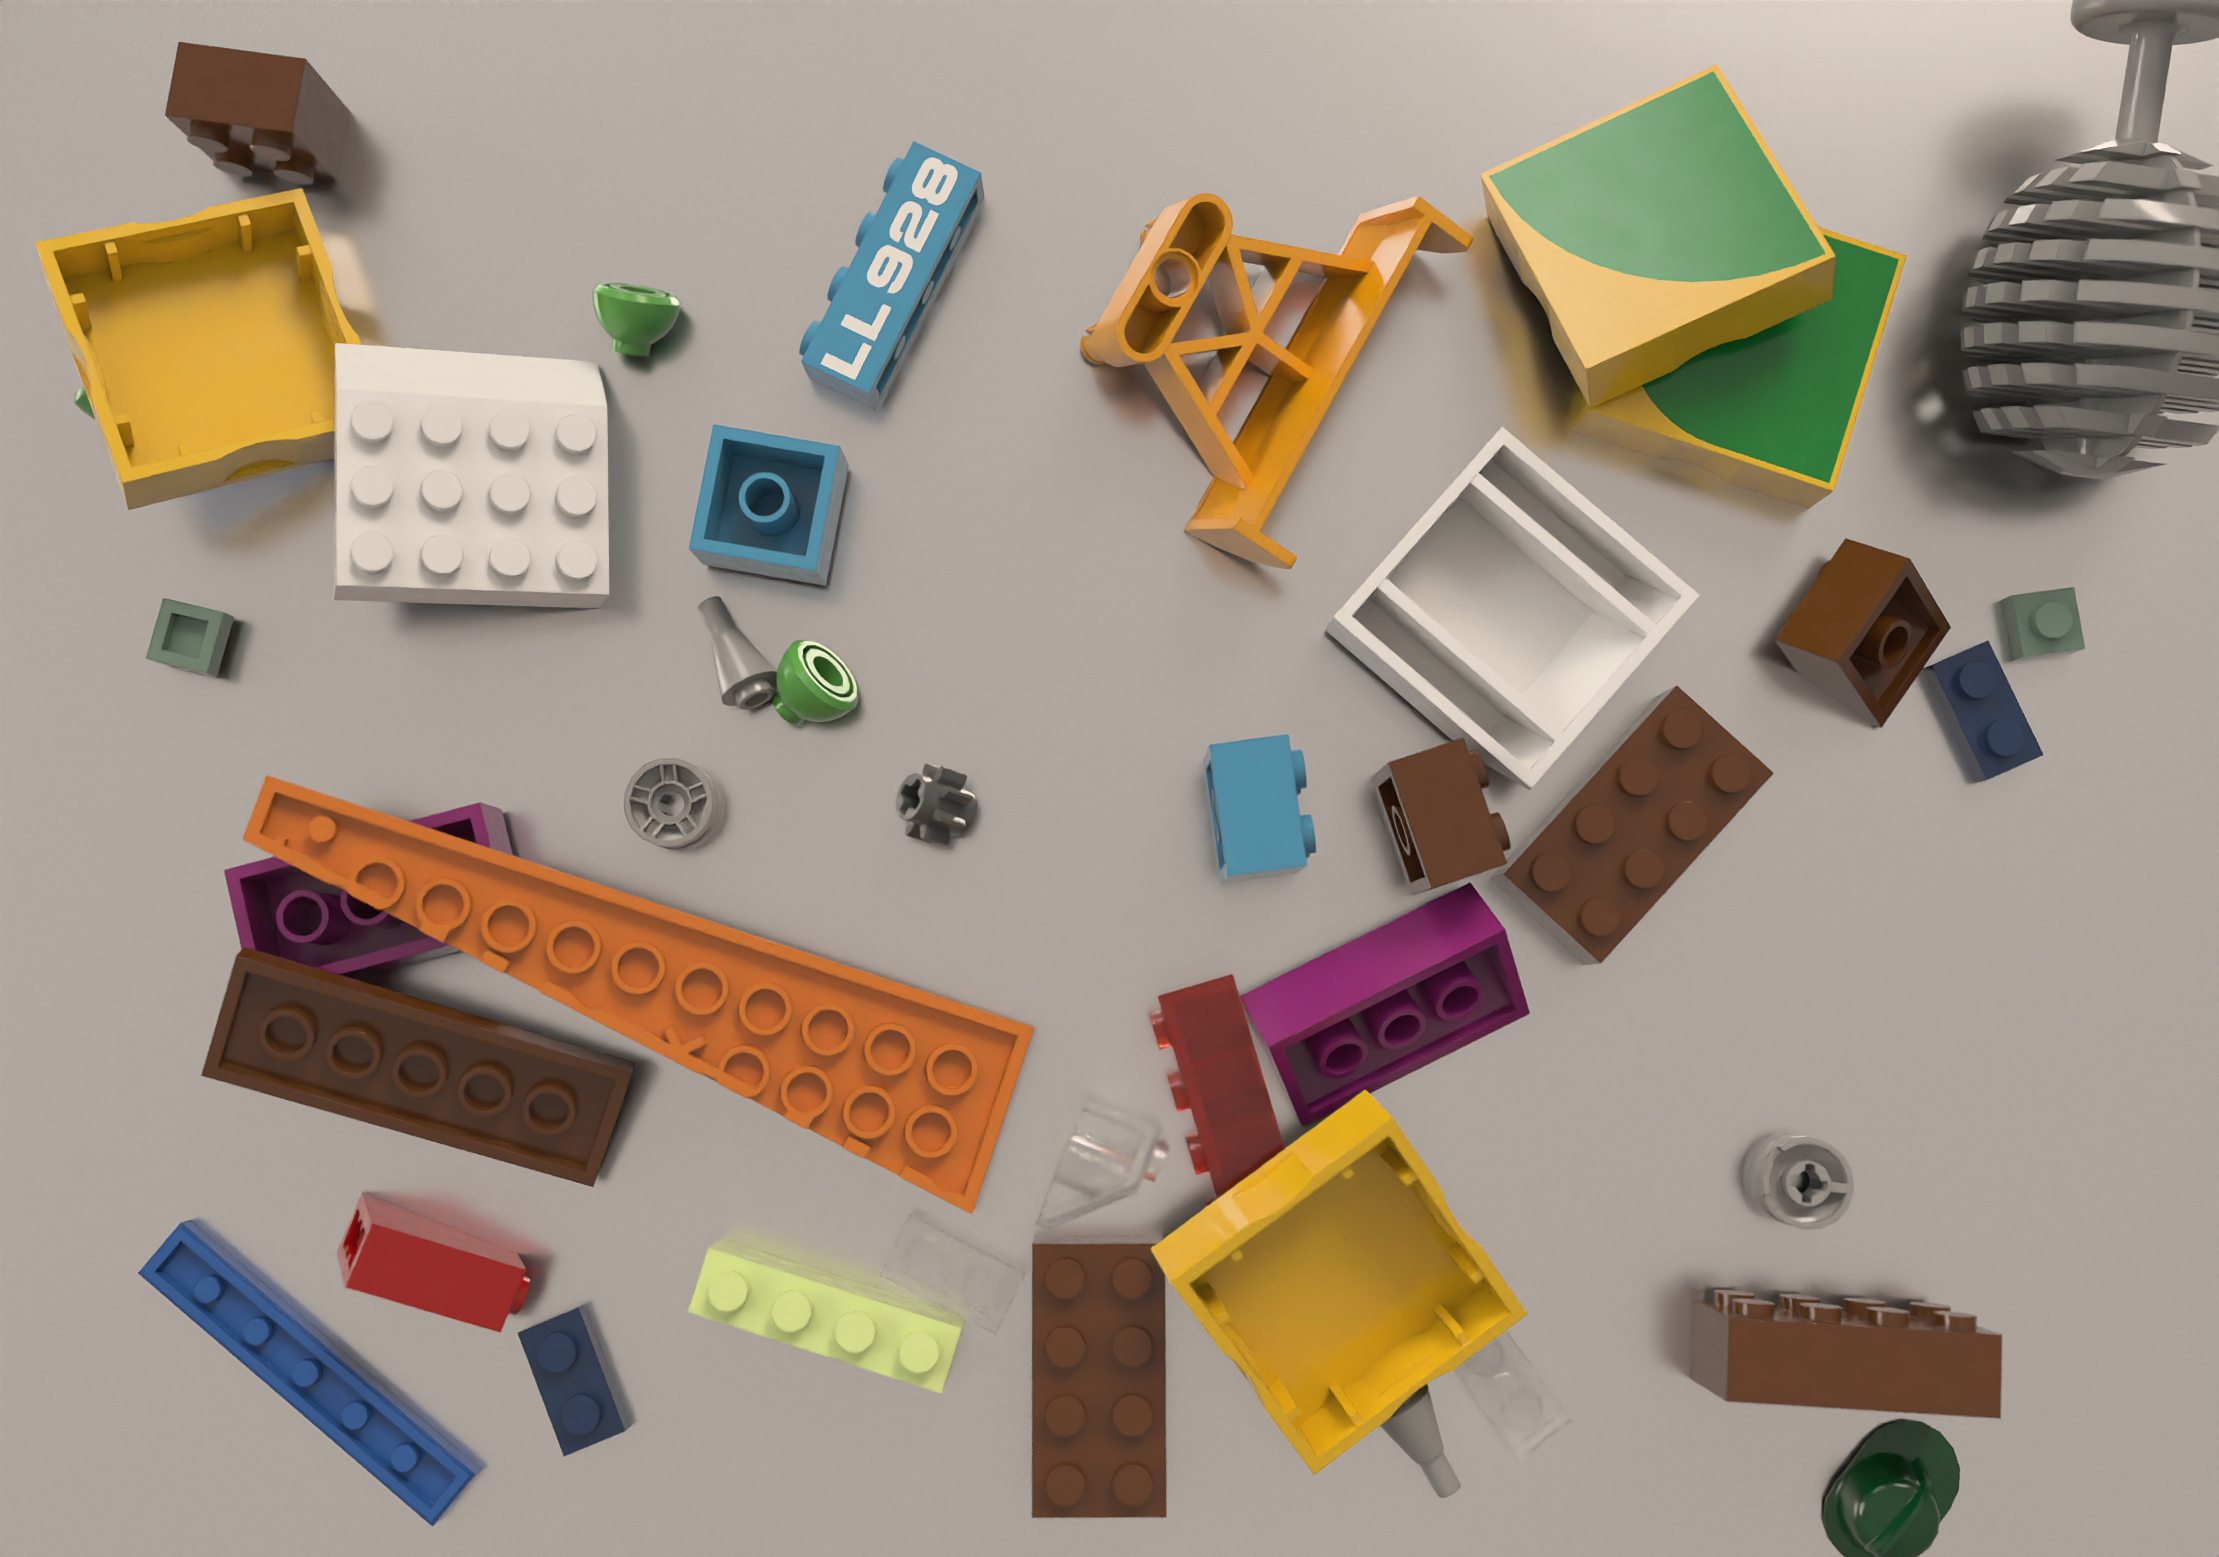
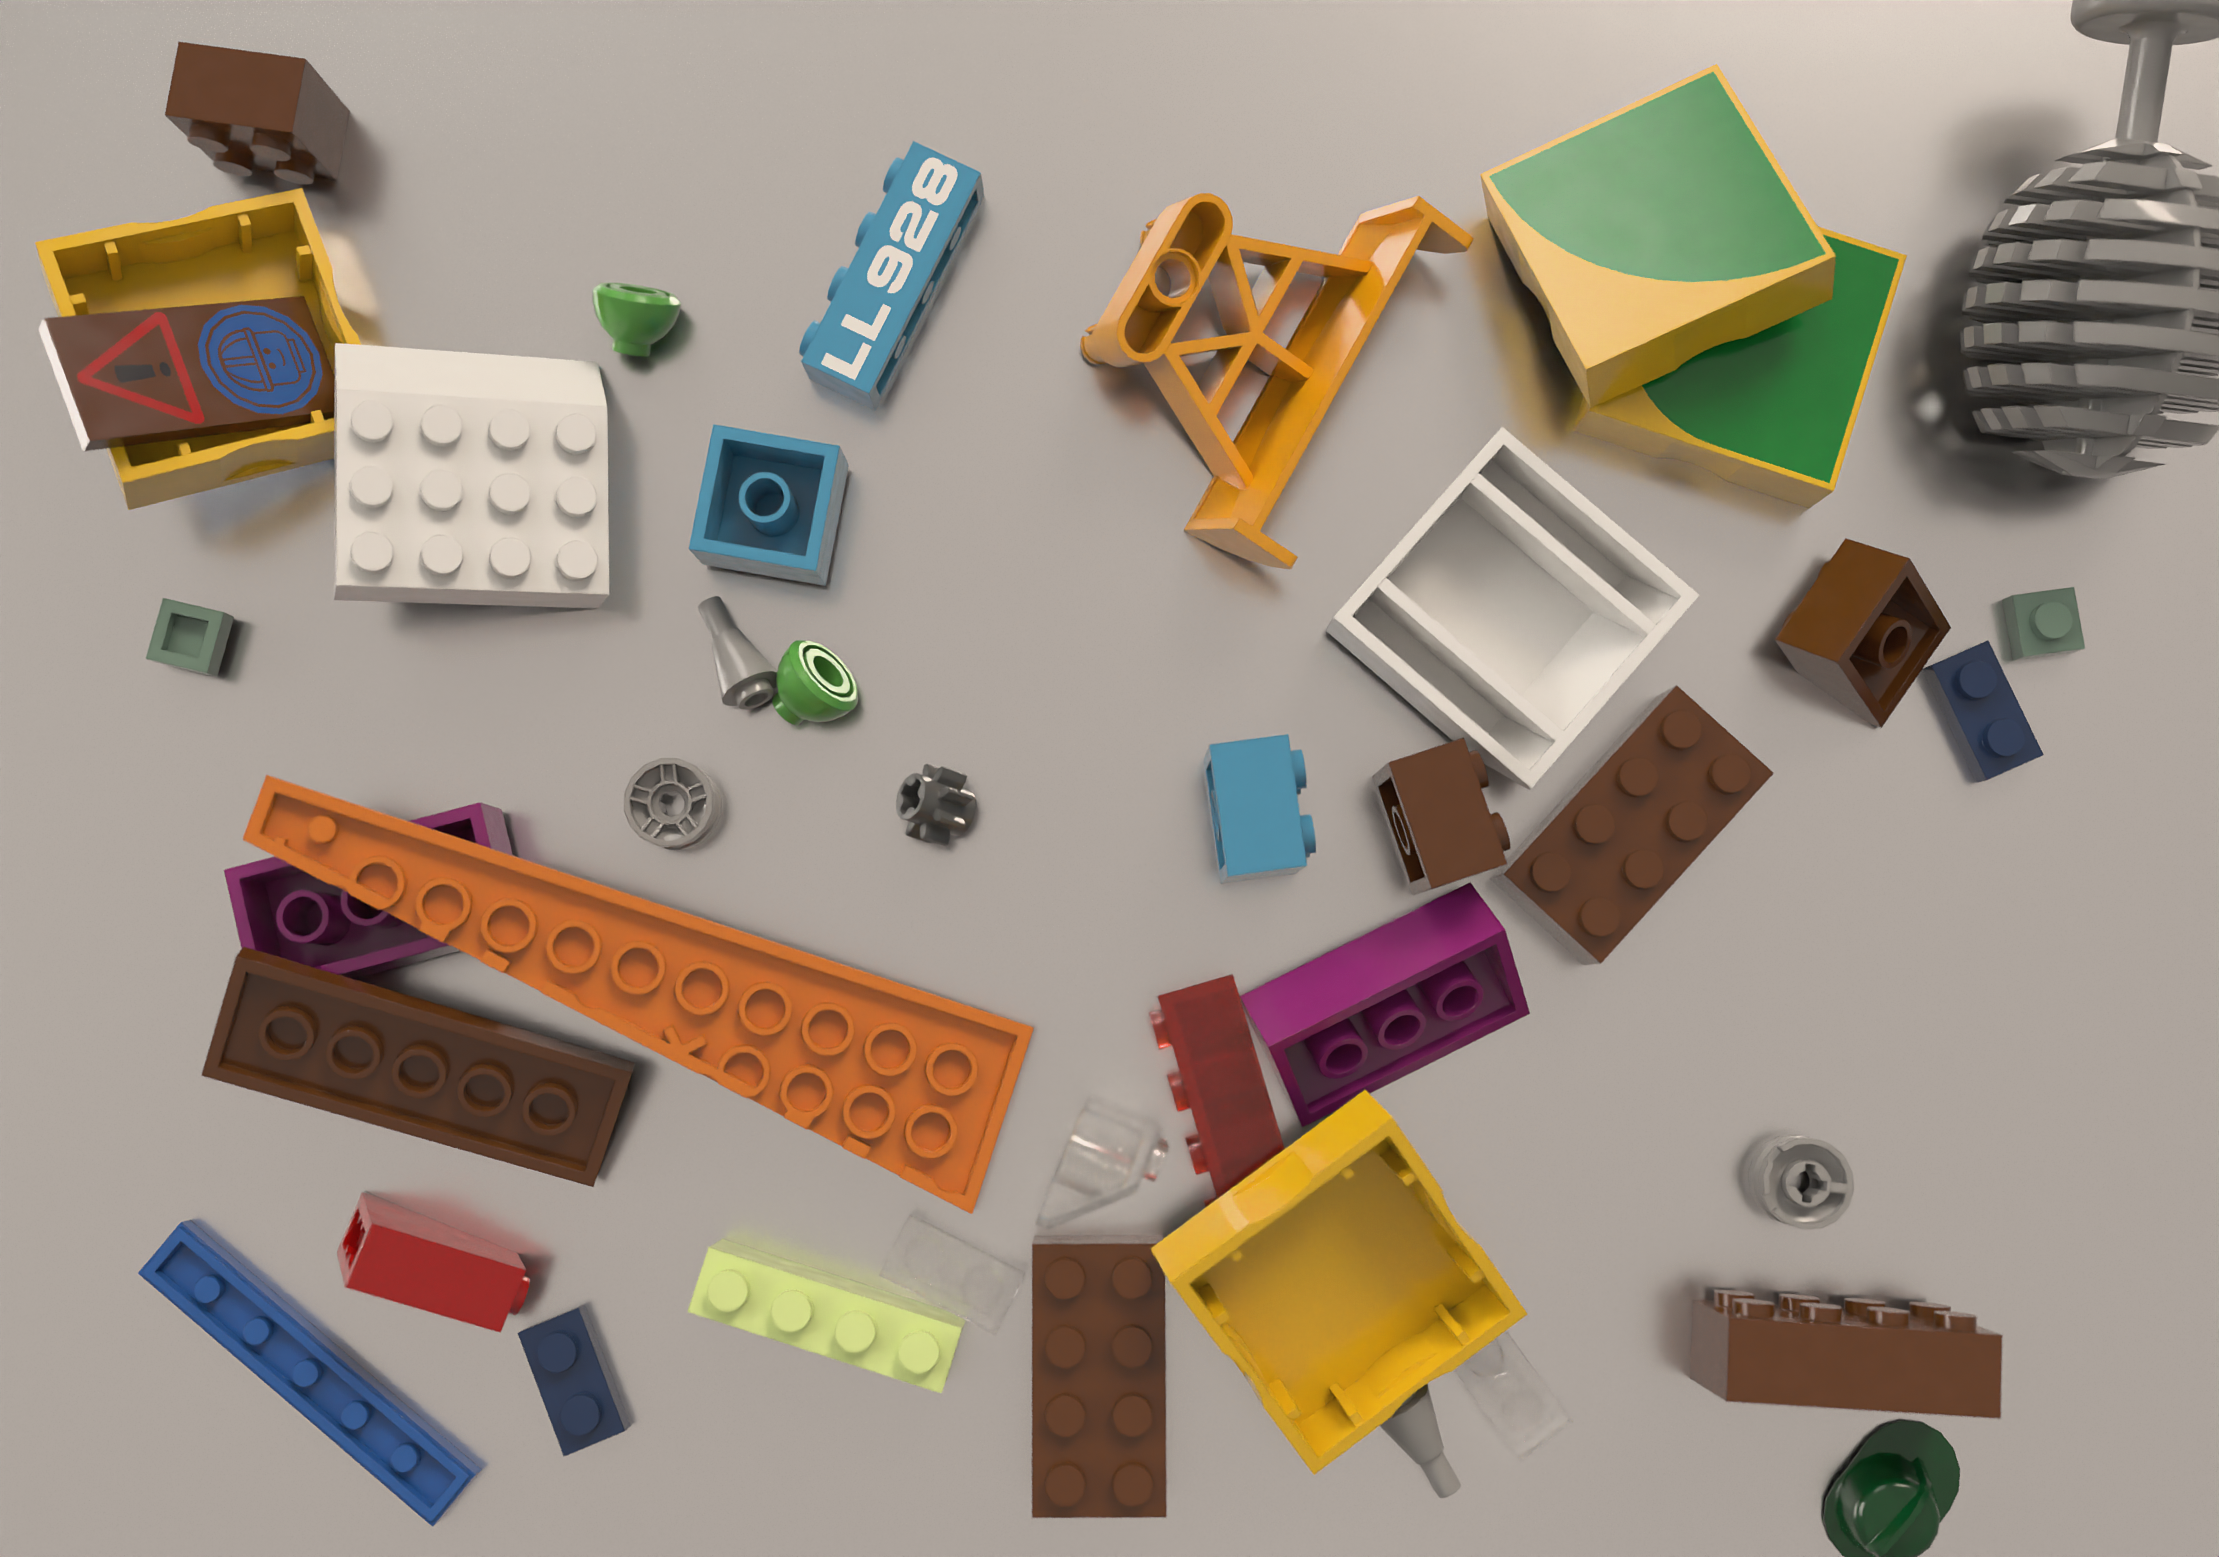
none -> reddish brown tile [39,296,335,451]

